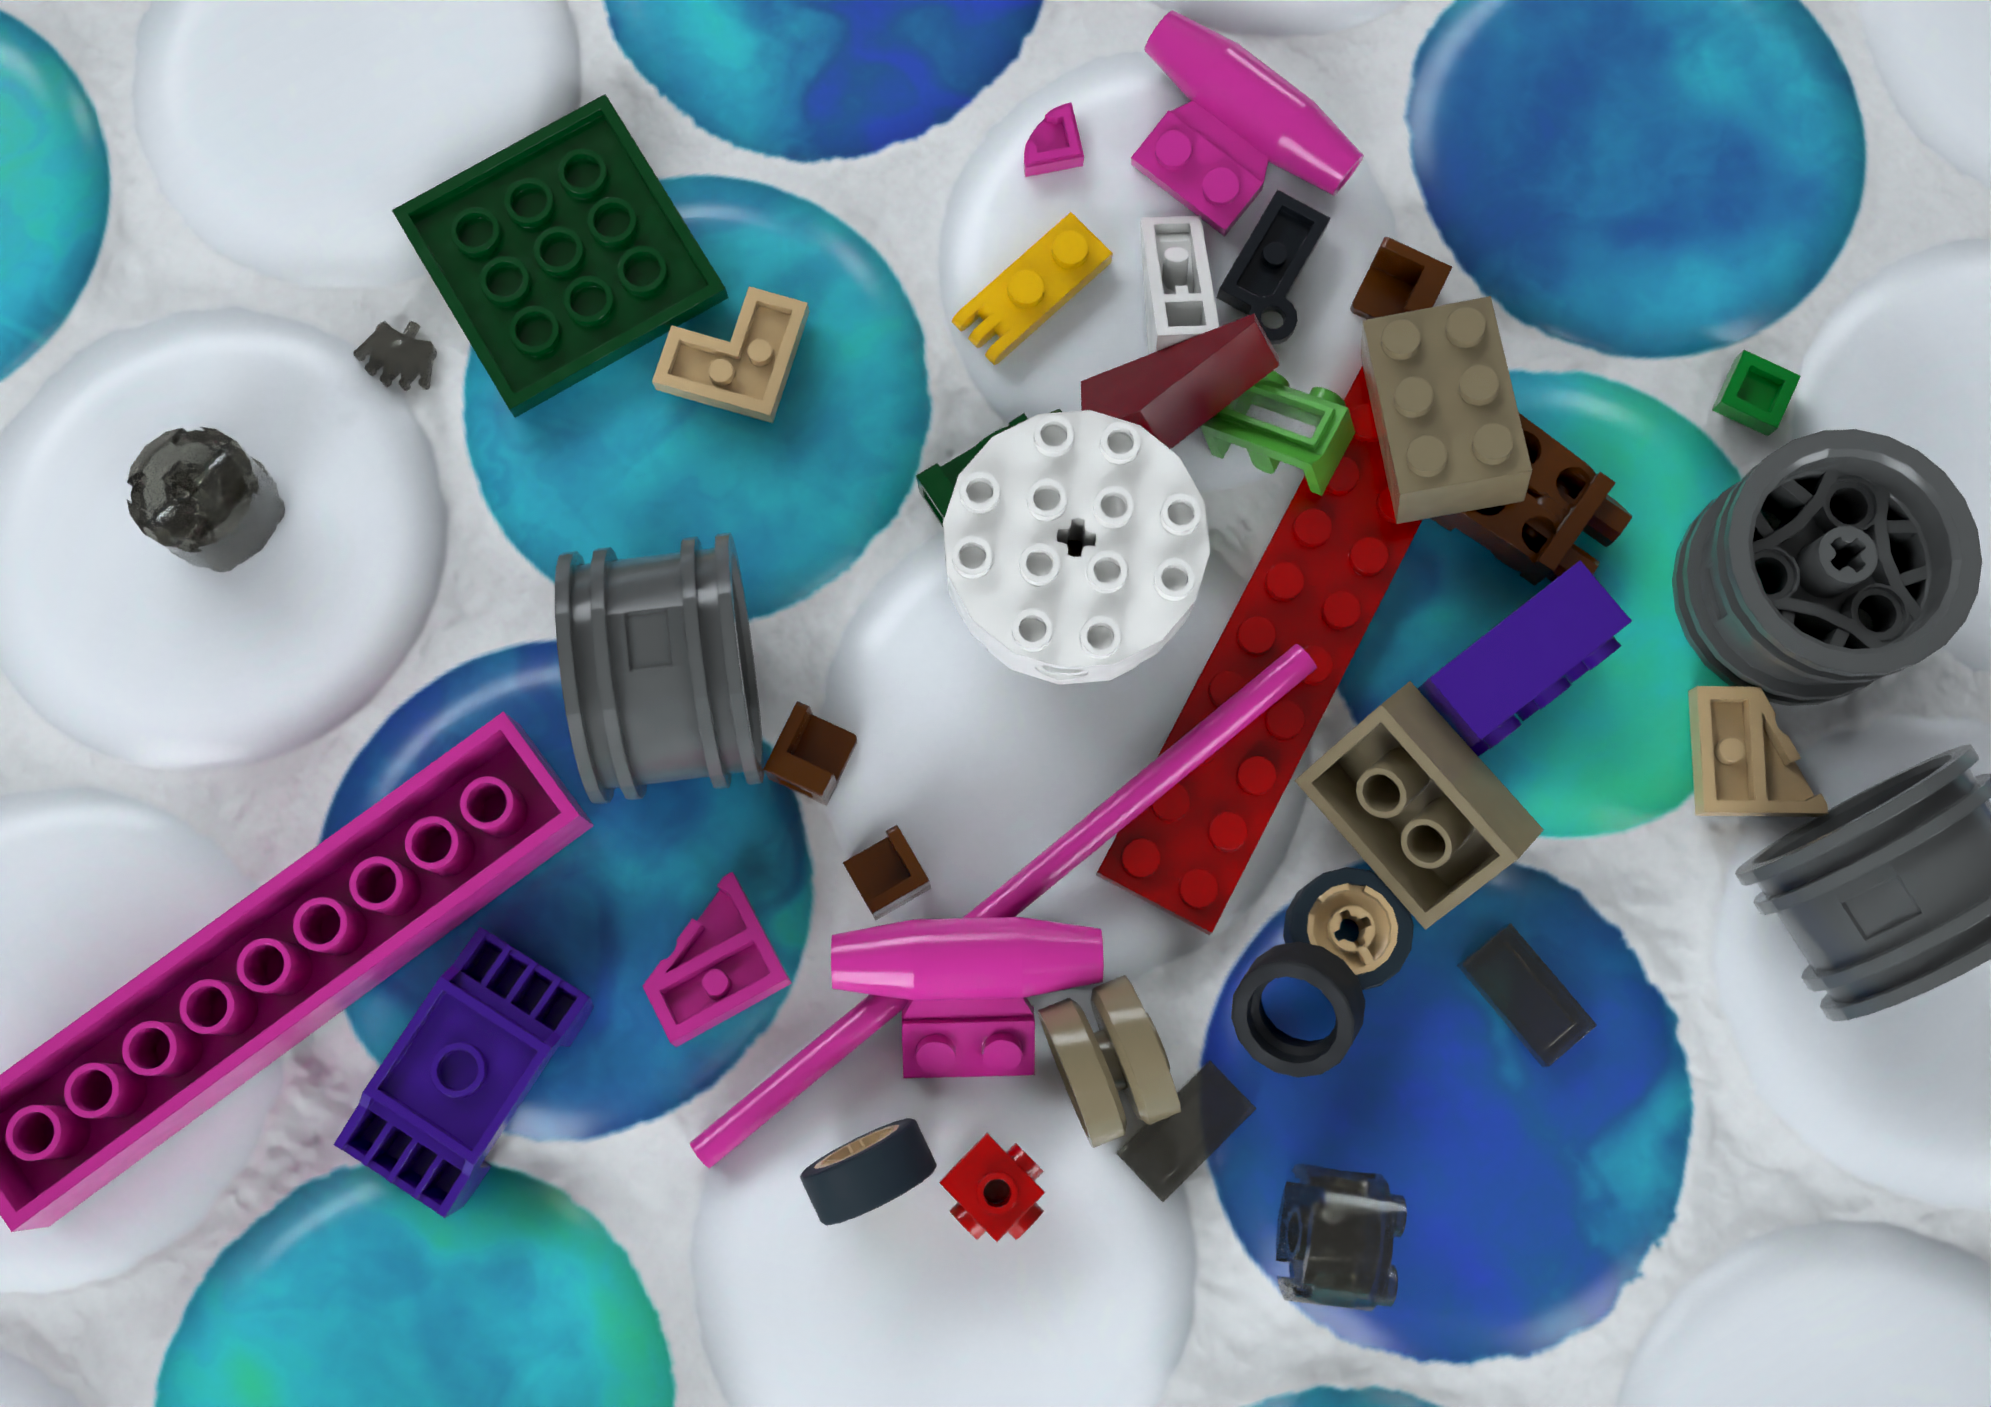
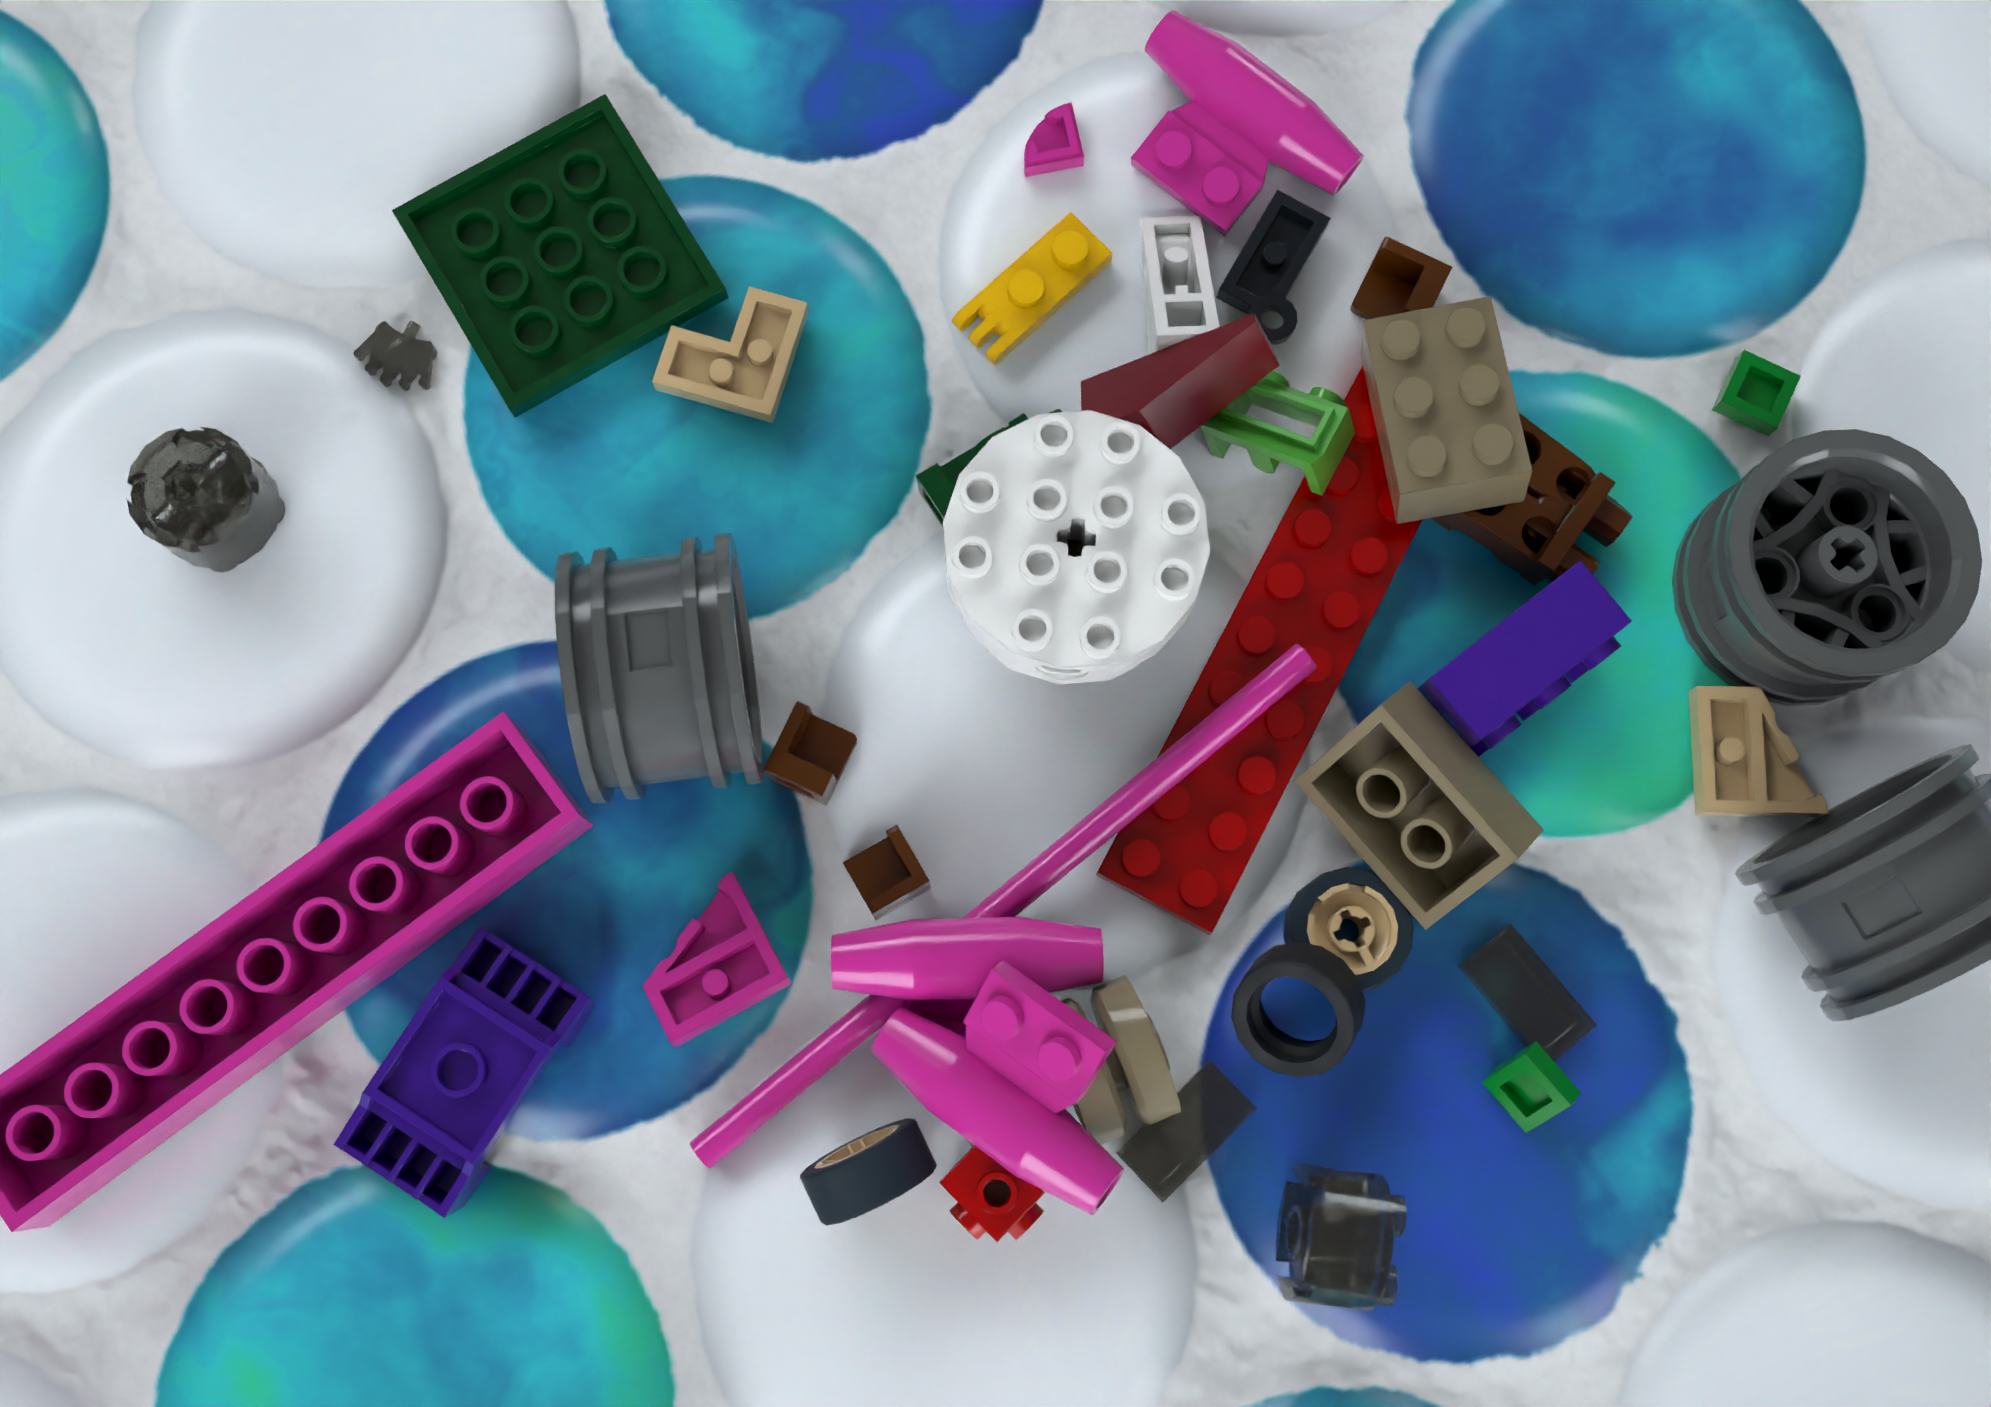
none -> dark pink plate [871,960,1124,1215]
none -> green plate [1482,1041,1581,1133]

